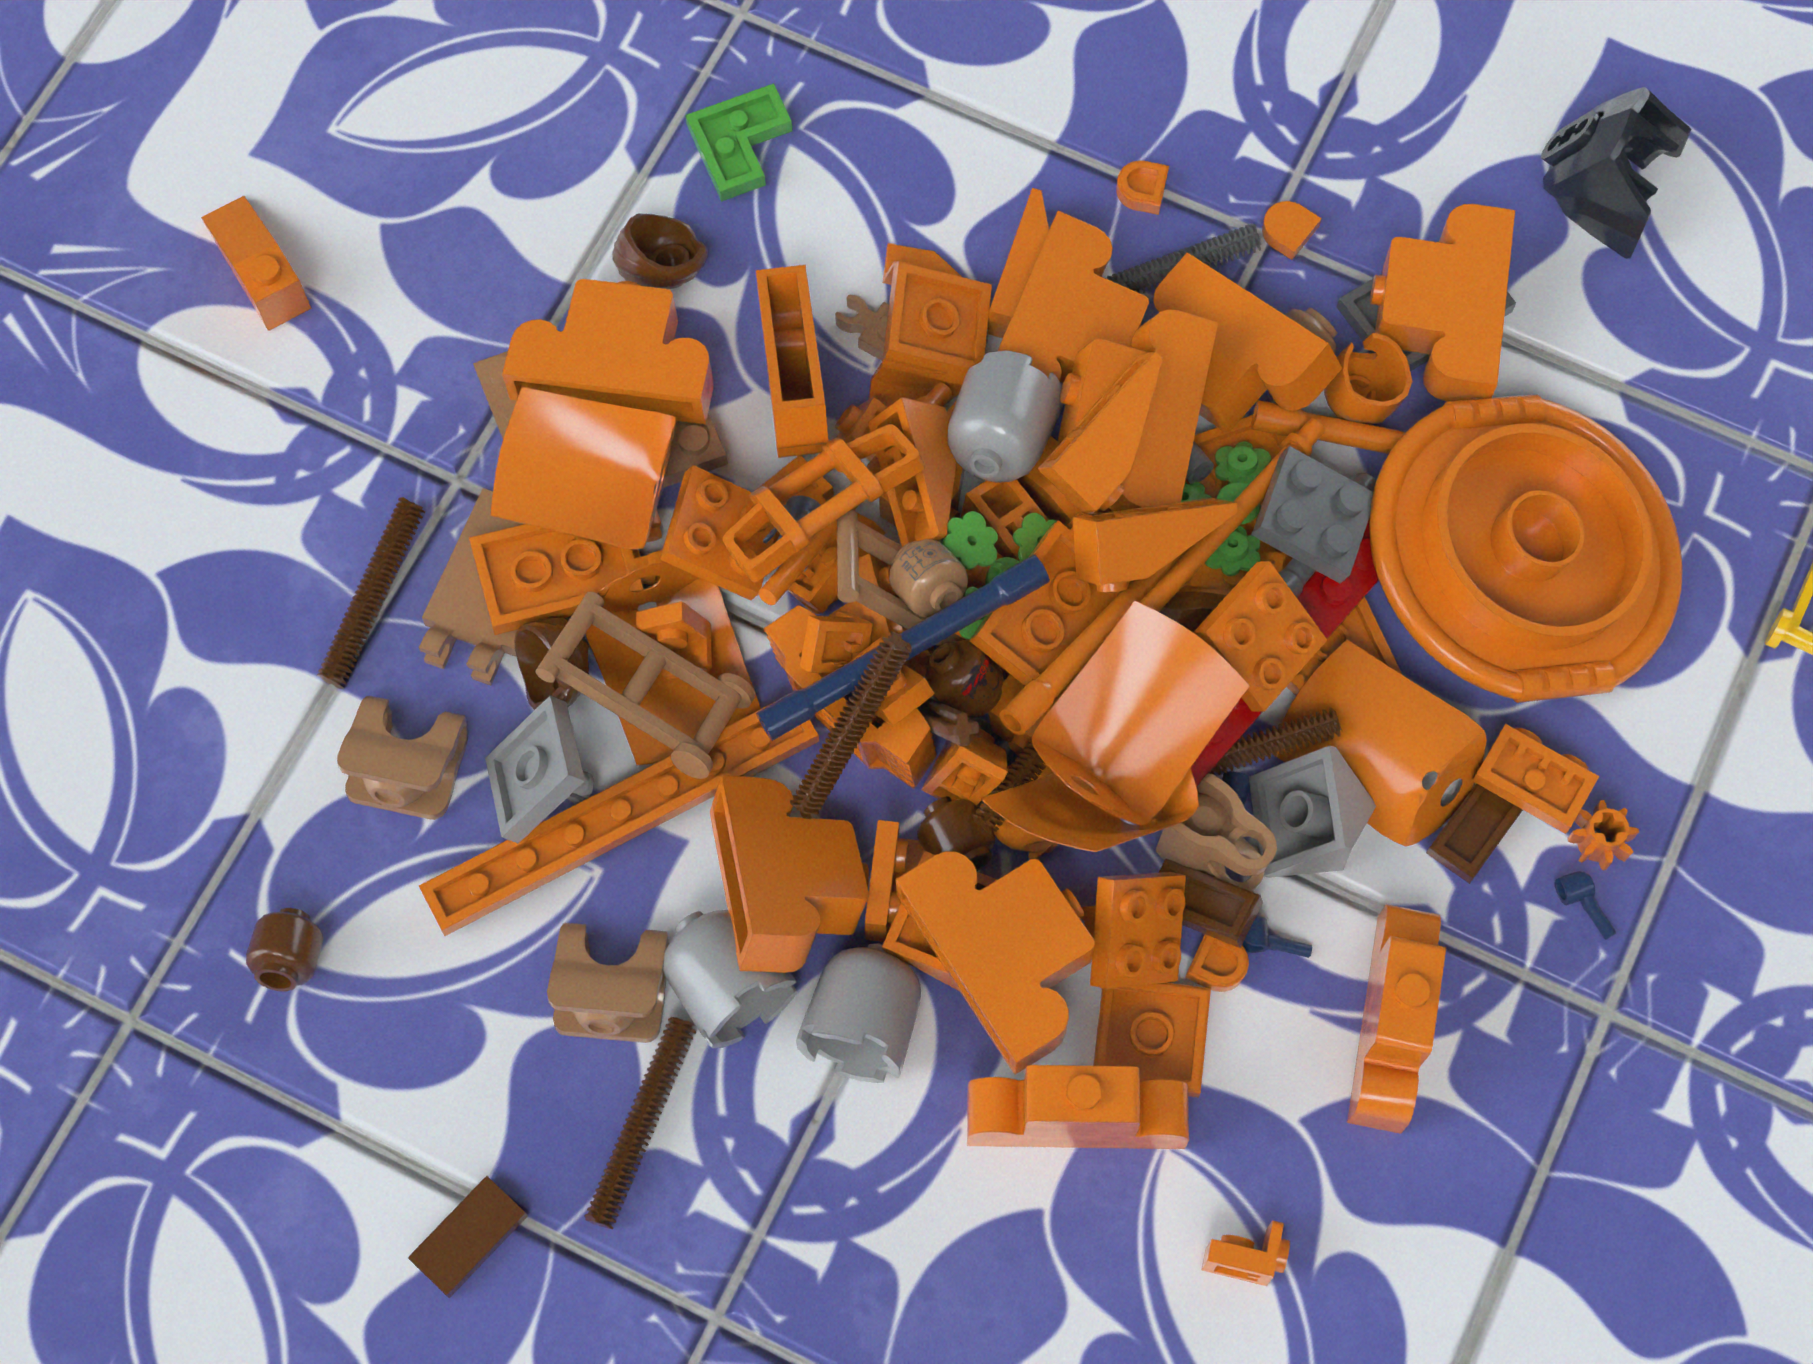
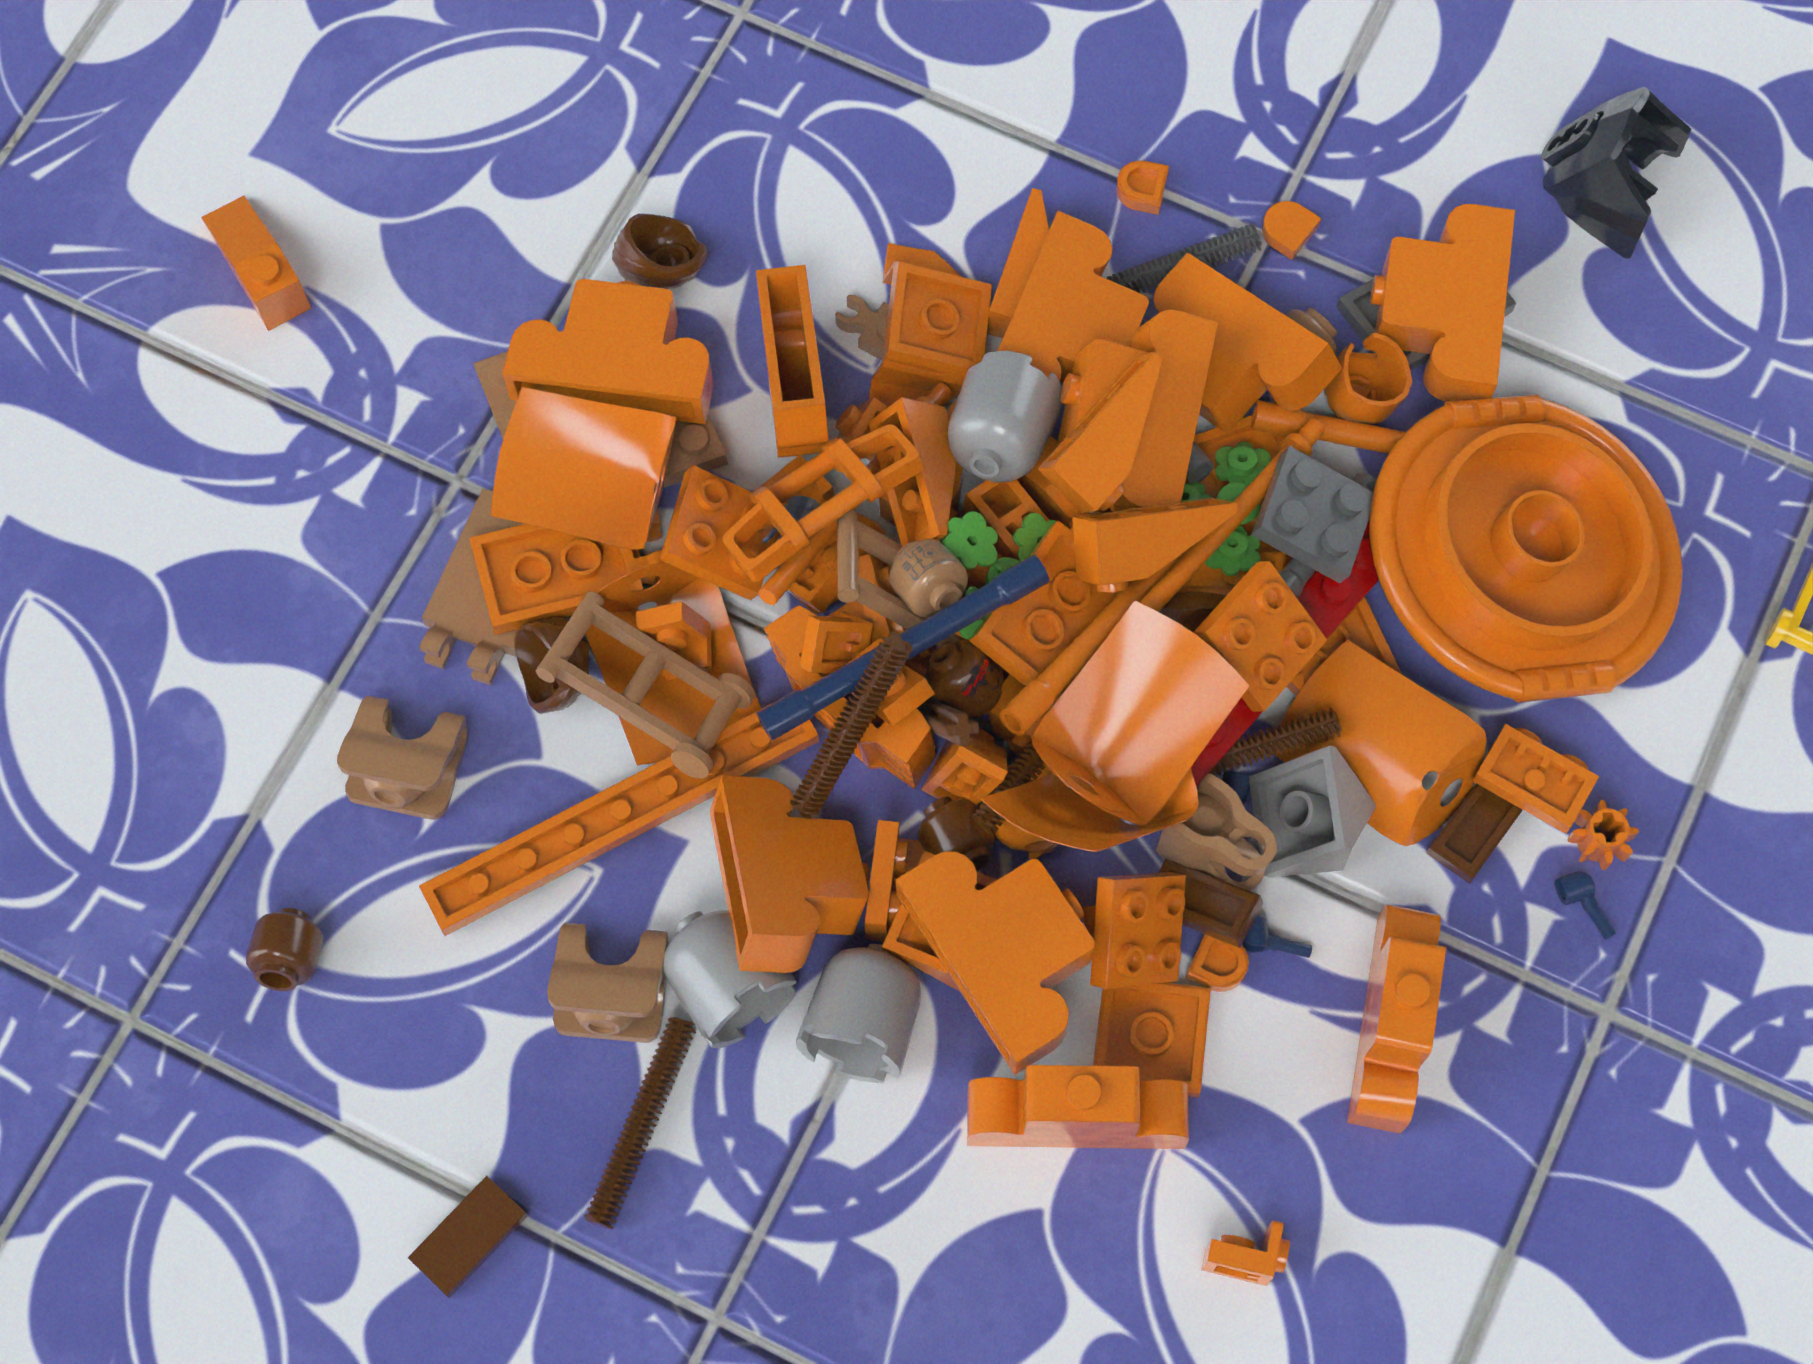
reddish brown axle [317,497,425,689] -> none
light grey tile [485,696,594,843] -> none
bright green plate [685,83,792,202] -> none

